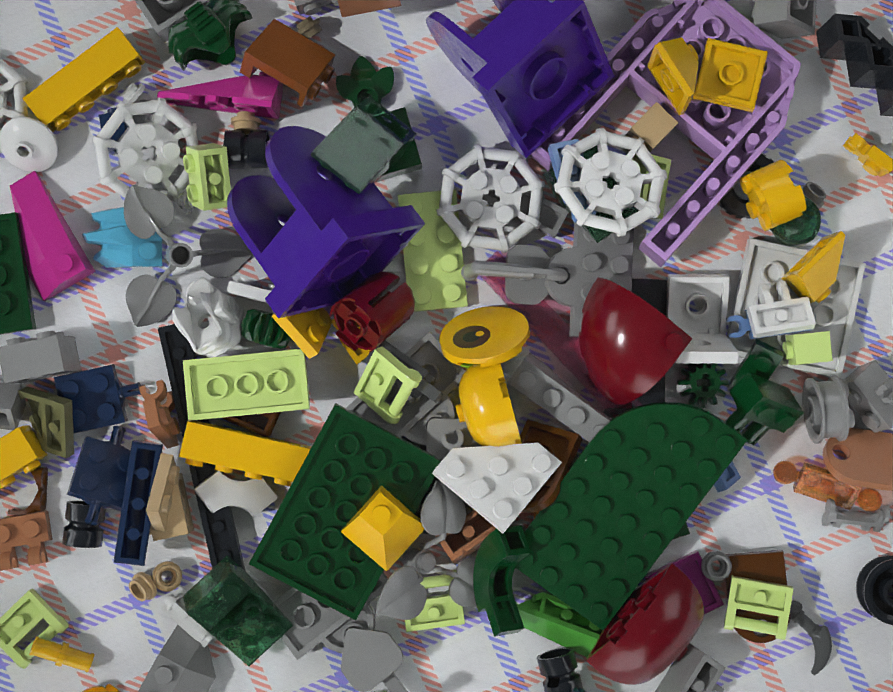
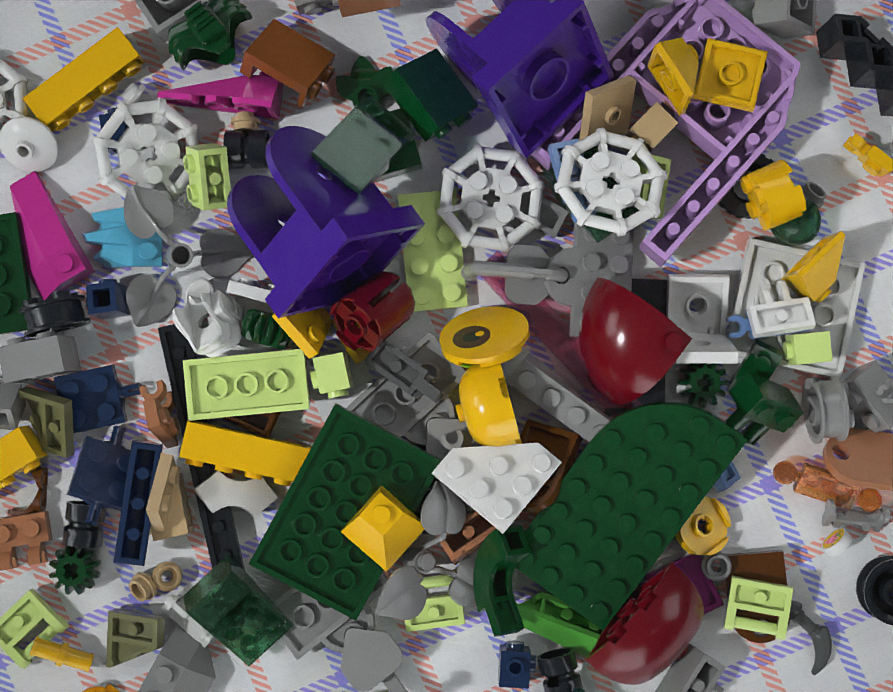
dark tan plate [296,16,322,39] -> none
yellowish green plate [353,346,422,424] -> none
none -> black wheel [18,290,91,338]
none -> dark green gear [49,546,101,595]
none -> dark blue brick [86,279,130,319]
none -> olive wing [106,608,165,668]
none -> yellowish green brick [310,352,354,399]
none -> dark green brick [383,48,479,142]
none -> dark blue brick [498,641,536,689]
none -> tan plate [579,75,636,141]
none -> yellow plate [675,496,731,555]
none -> white tile [822,528,852,557]

